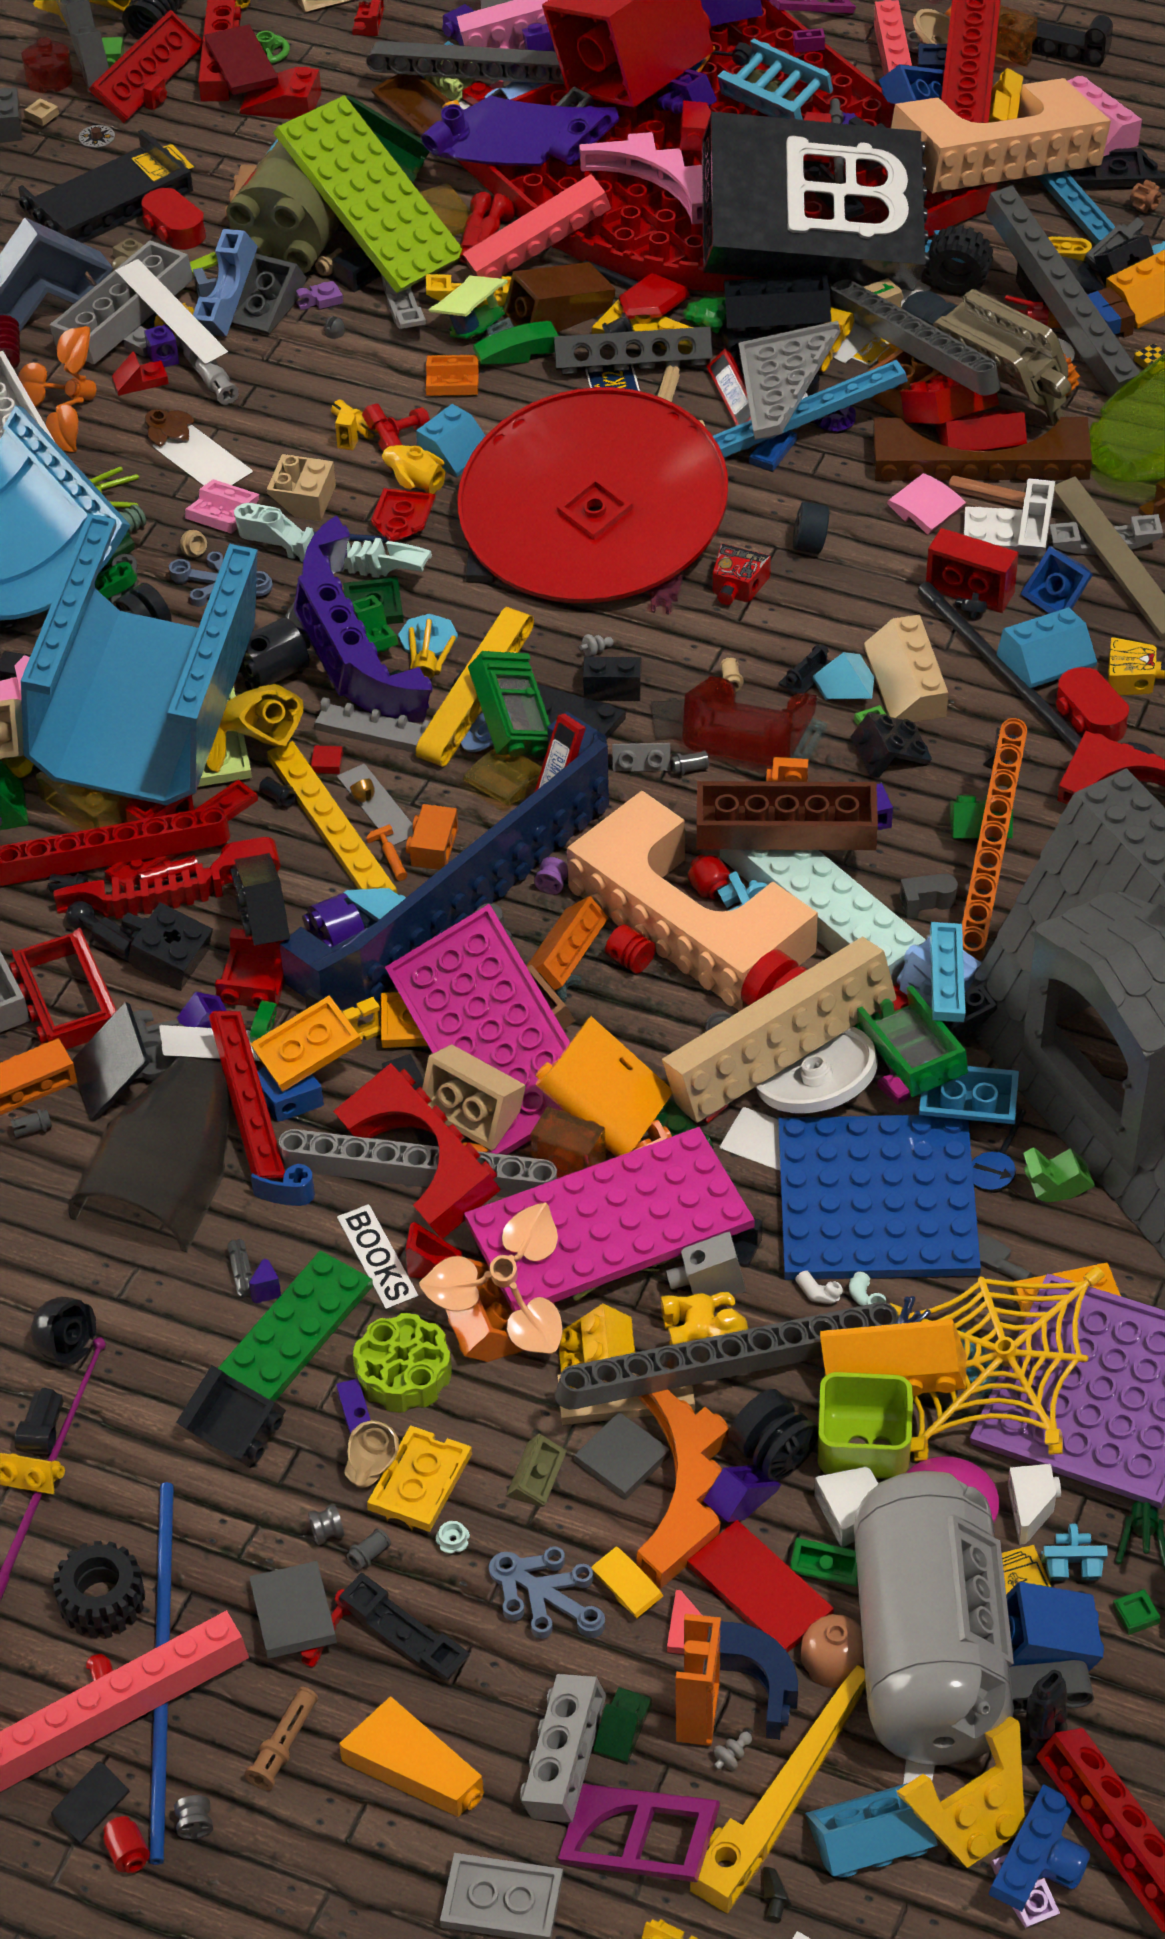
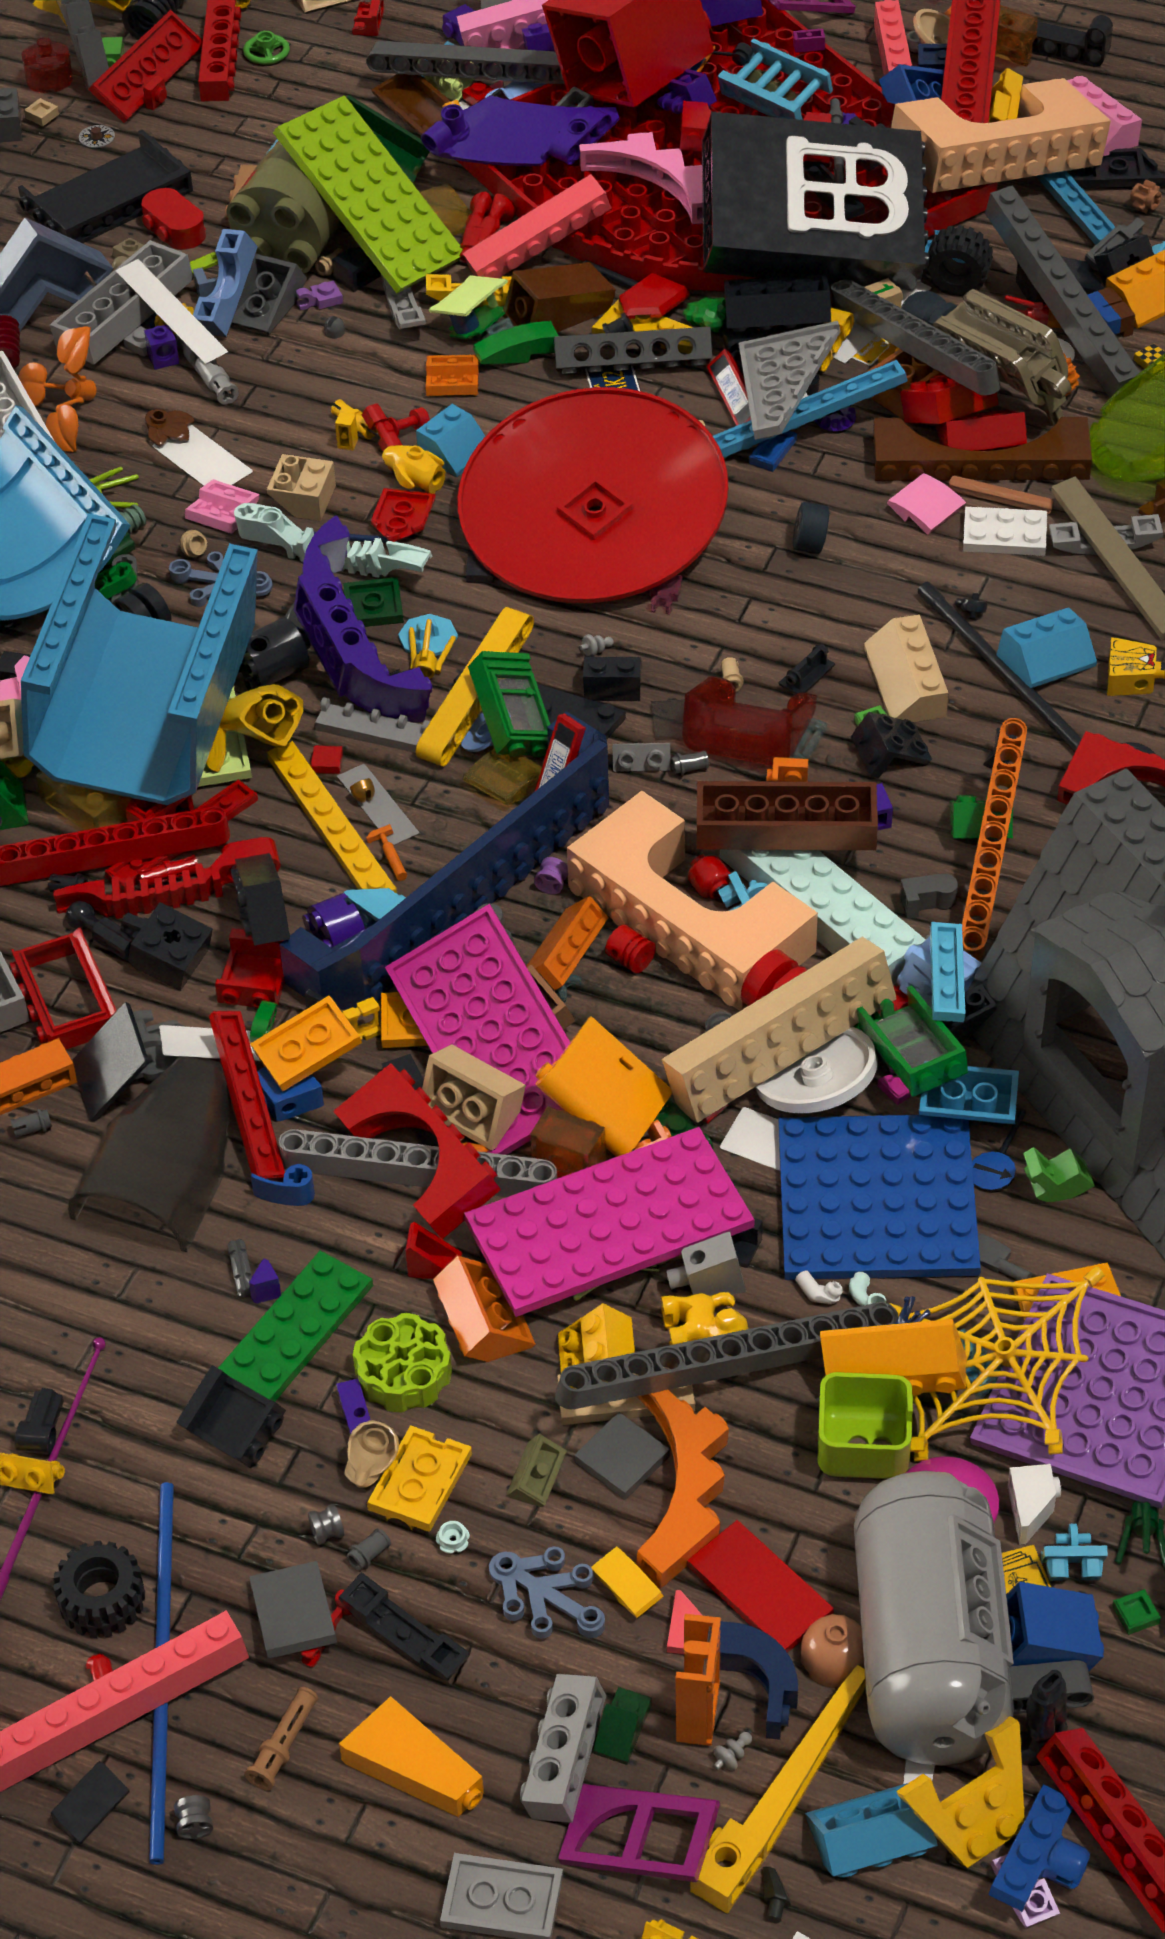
black cylinder [31,1297,96,1364] -> none
red brick [103,1816,150,1873] -> none
red slope [112,351,169,396] -> none
yellow sticker [132,144,194,181] -> none
dark purple brick [177,992,227,1028] -> none
dark red tile [204,24,279,95] -> none
red slope [240,67,322,120] -> none
black pin [259,776,296,807] -> none
white sticker [337,1204,419,1309] -> none
green brick [352,595,399,653] -> none
orange brick [406,804,459,870] -> none
light nougat plant [419,1203,562,1354] -> none
tan axle [658,365,680,402] -> none
dark purple slope [703,1465,781,1522] -> none
red torso [713,543,771,605] -> none
black wheel [729,1389,819,1481] -> none
green slope [790,1538,858,1587] -> none
medium azure slope [812,652,874,701] -> none
white torso [815,1467,879,1547] -> none
red brick [926,528,1019,613] -> none
white slope [1018,478,1055,550] -> none
blue slope [1021,546,1093,614] -> none
yellow plate [1048,236,1092,261] -> none
red brick [1056,667,1129,742] -> none

